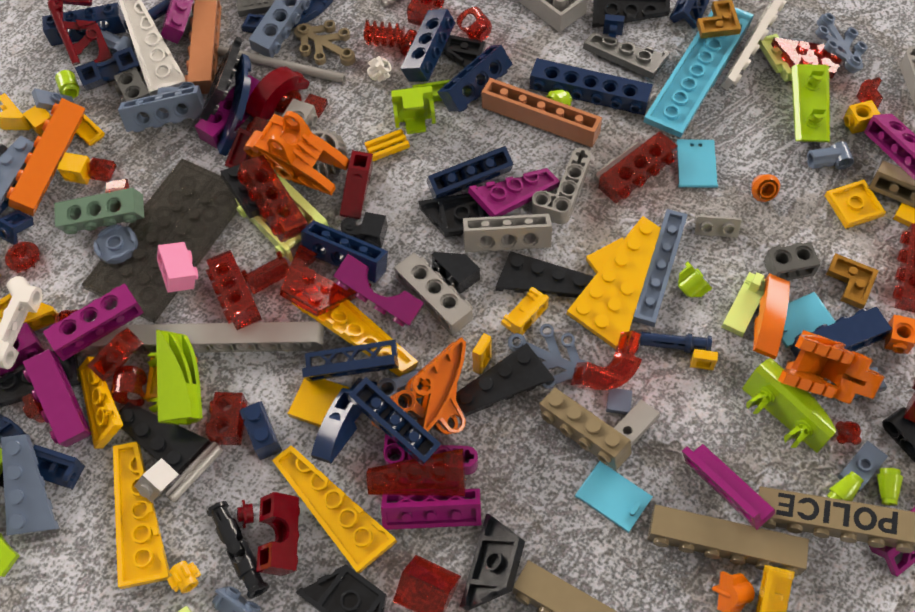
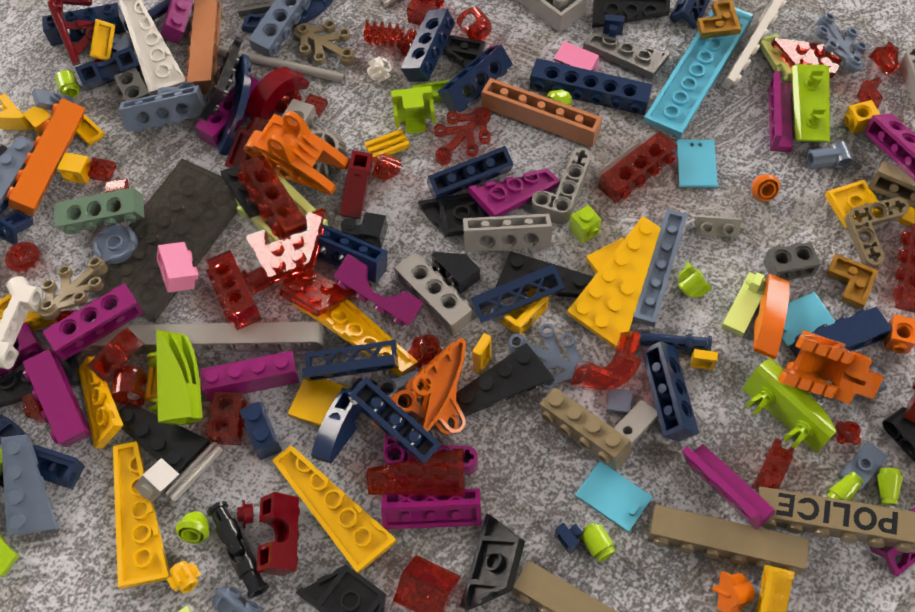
none -> dark tan plant [37,257,108,320]
none -> yellow tile [90,19,115,61]
none -> lime cone [175,511,209,544]
none -> magenta brick [200,351,300,401]
none -> clear red wing [247,207,327,282]
none -> clear red piece [371,153,402,180]
none -> clear red piece [408,334,443,368]
none -> clear red plant [434,107,491,165]
none -> dark blue fence [471,264,565,324]
none -> bright pink hinge [554,41,599,71]
none -> dark blue tile [554,522,584,555]
none -> lime brick [569,205,602,244]
none -> lime brick [581,522,616,562]
none -> dark blue brick [641,341,699,442]
none -> clear red hinge [751,438,795,491]
none -> magenta fence [768,71,793,152]
none -> dark tan beam [845,197,909,268]
none -> clear red piece [869,41,899,74]

